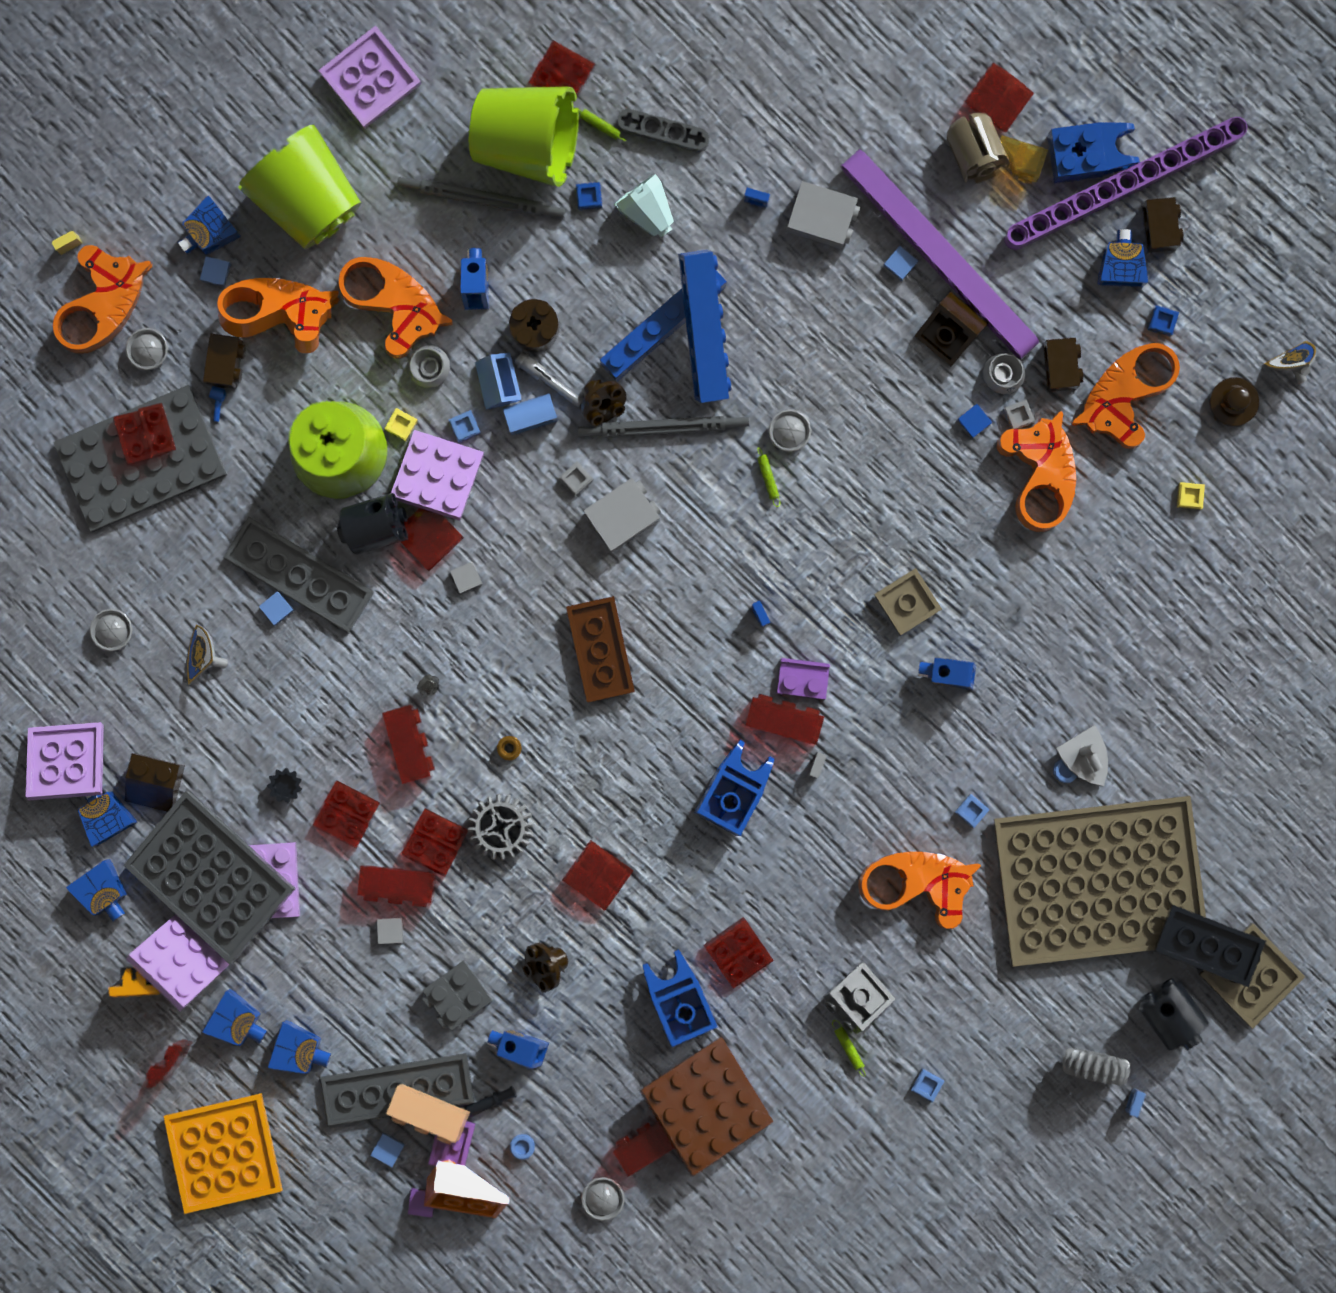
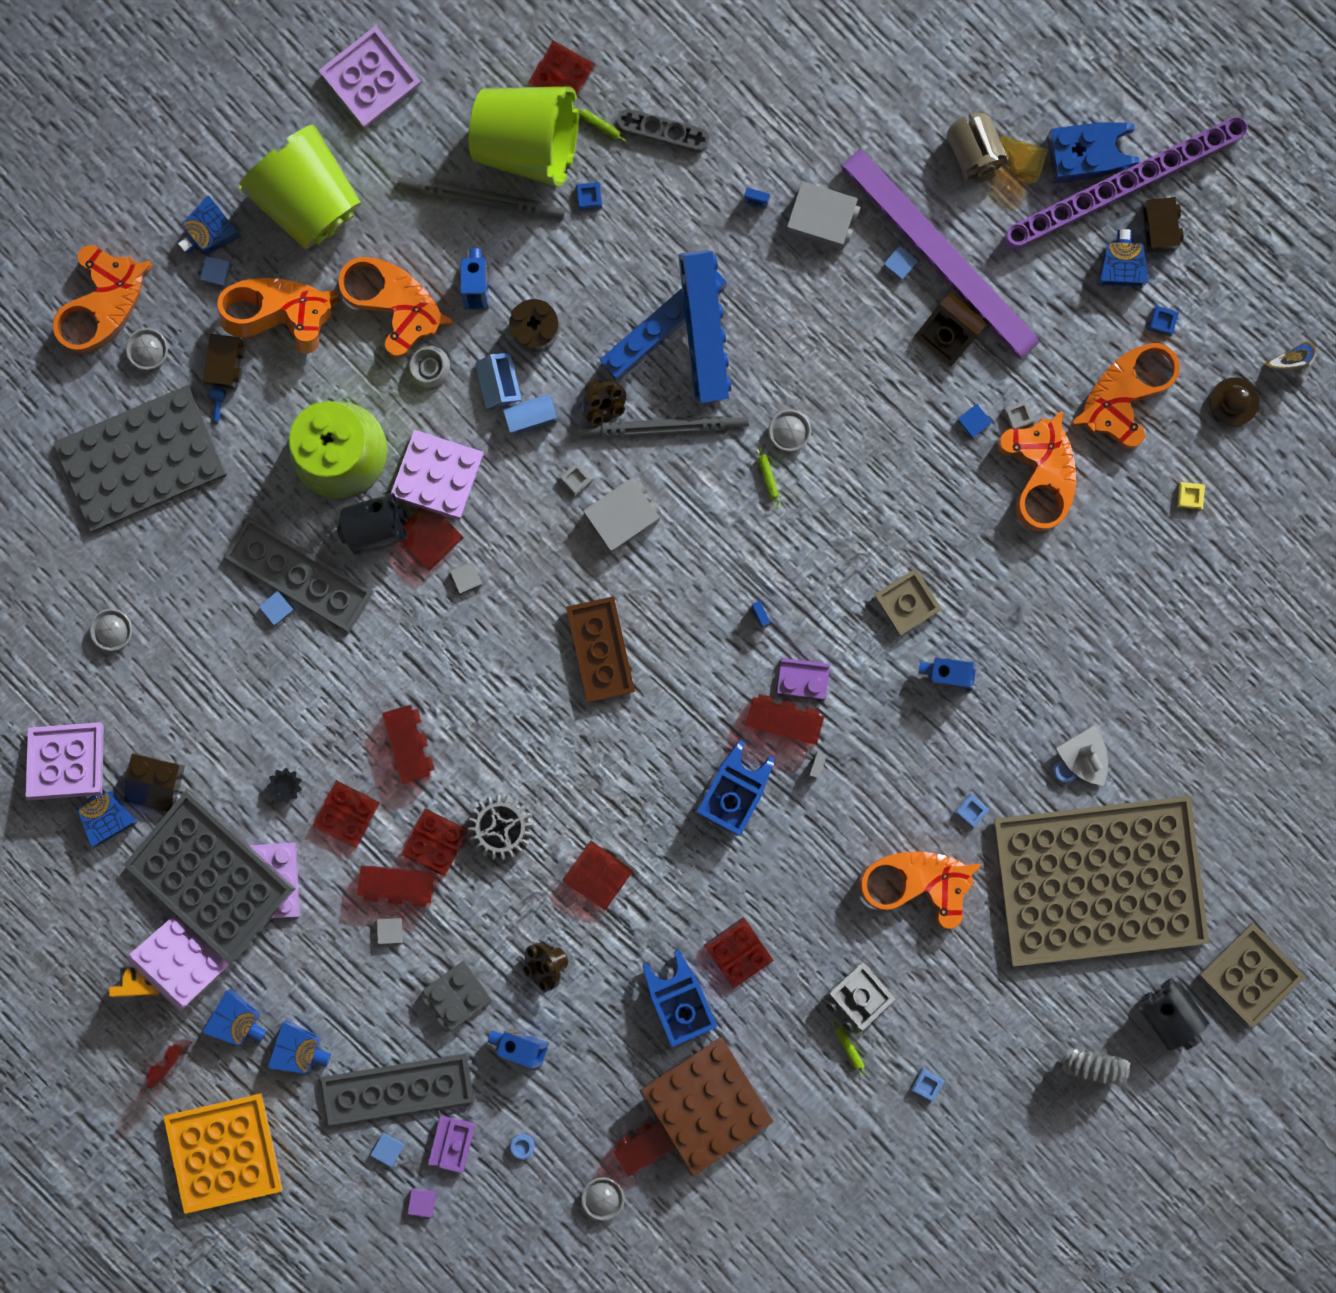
light yellow tile [52,231,82,255] -> none
blue torso [66,859,127,922] -> none
clear red slope [113,403,176,465] -> none
shield [187,624,228,685] -> none
light yellow tile [384,408,418,442] -> none
light nougat brick [386,1084,470,1144] -> none
clear smoke plate [417,674,439,698] -> none
slope [424,1160,509,1218] -> none
medium blue tile [449,410,481,443] -> none
black piece [464,1086,517,1117] -> none
pearl gold plate [497,736,522,760] -> none
light grey pin [514,351,583,408] -> none
light aqua cone [614,174,674,237] -> none
clear red slope [964,63,1034,132] -> none
light grey hat [983,353,1025,394] -> none
dark brown brick [1043,337,1083,392] -> none
medium blue tile [1125,1088,1146,1117] -> none
black plate [1154,904,1266,987] -> none

